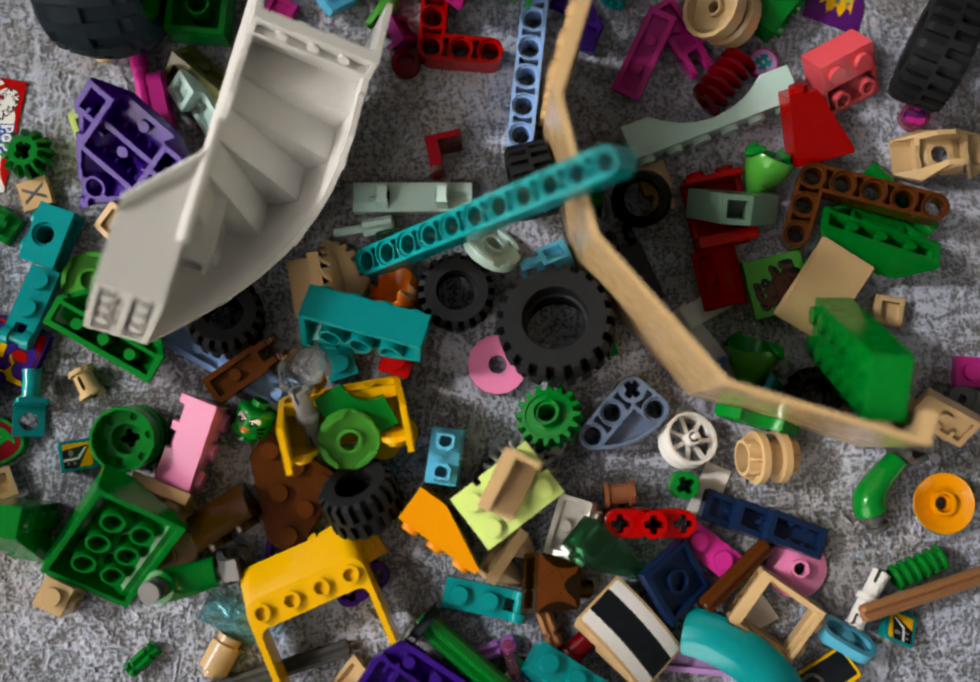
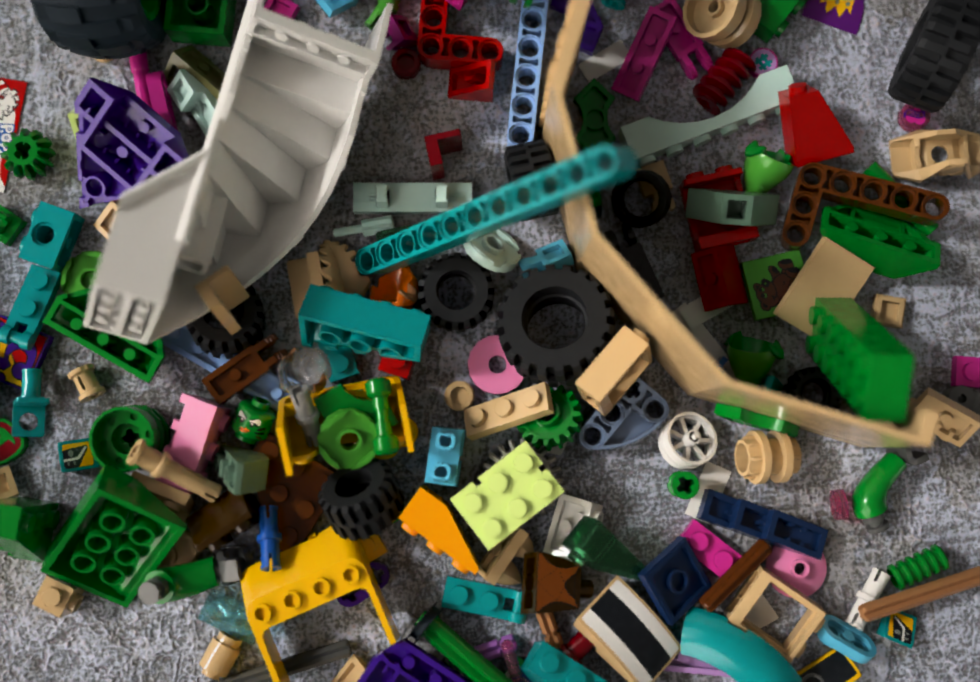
tan tile [16,175,57,214] -> none
green piece [124,641,162,677] -> none
tan panel [477,446,543,521] -> none
nougat bush [602,479,636,508] -> none
red axle [603,507,697,539] -> none
coral slope [801,29,879,115] -> none
light orange dish [913,473,975,534] -> none
none -> tan pin [126,438,222,503]
none -> tan panel [194,265,250,336]
none -> sand green slope [214,445,269,495]
none -> blue pin [257,505,282,572]
none -> green piece [365,377,399,456]
none -> tan tile [444,381,475,411]
none -> red slope [447,59,496,103]
none -> tan plate [463,381,554,441]
none -> green tile [573,78,616,152]
none -> tan window [575,325,652,417]
none -> white sticker [578,39,628,82]
none -> clear pink tile [829,489,849,521]

